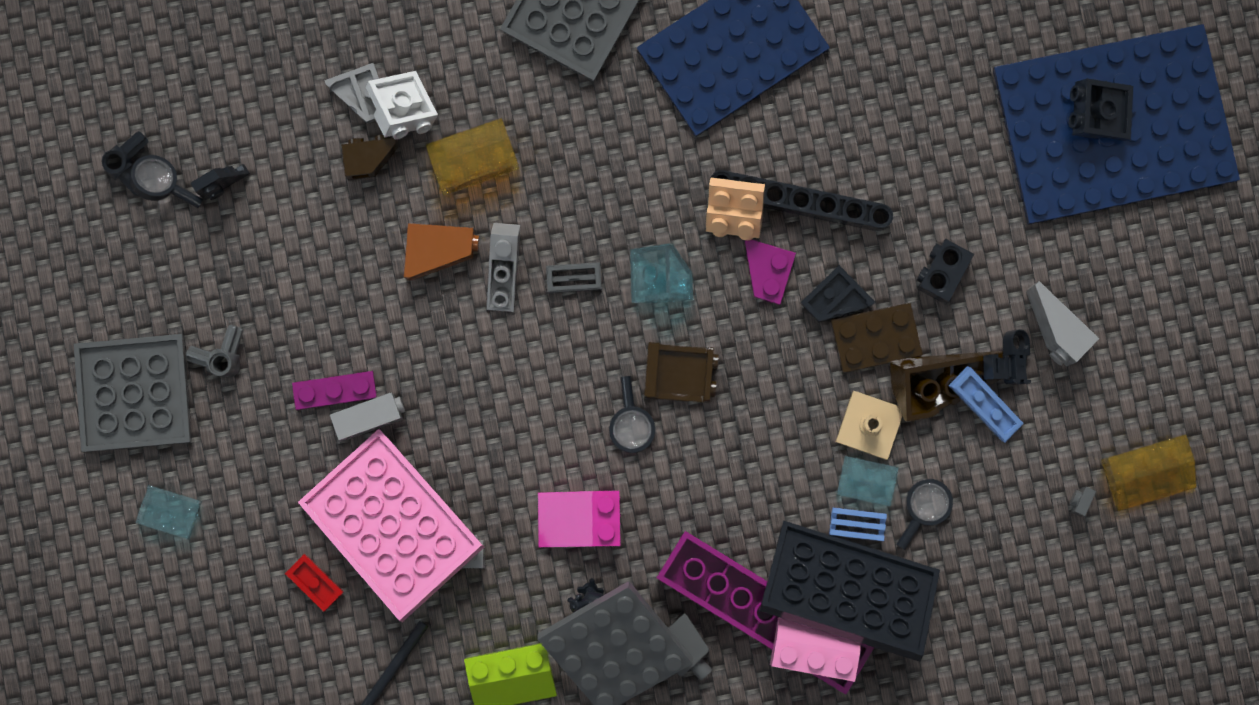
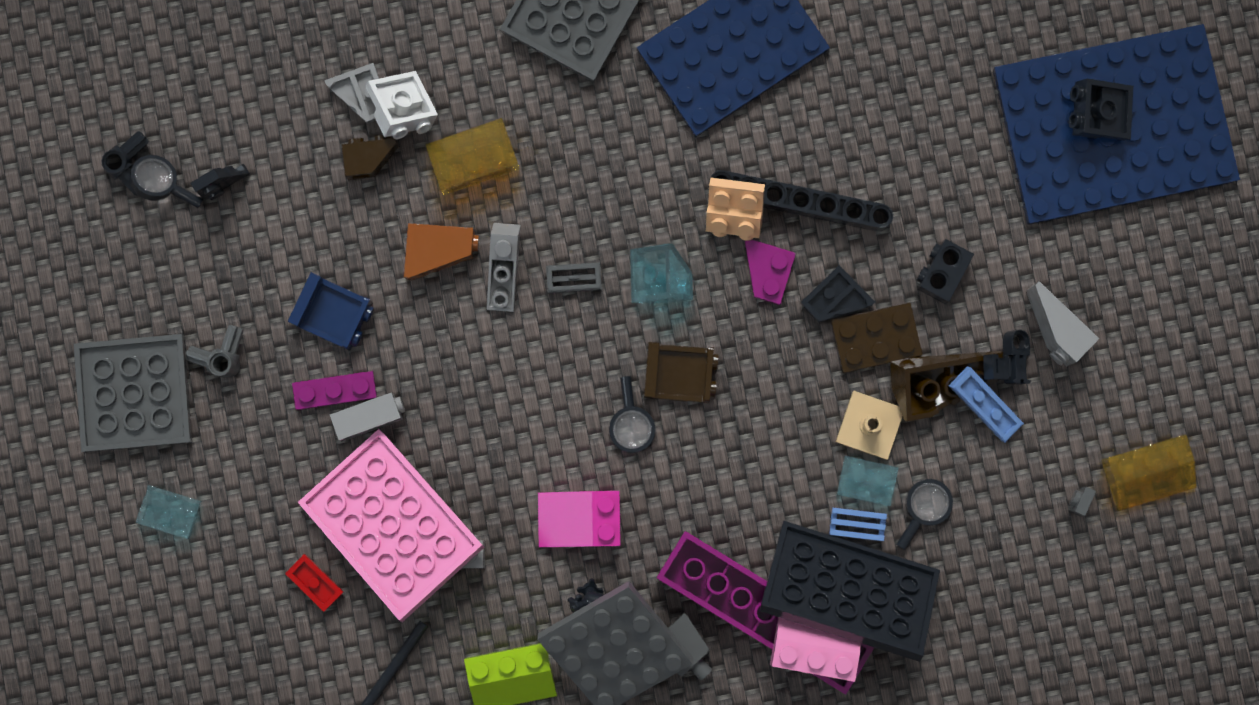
none -> dark blue panel [288,272,374,351]

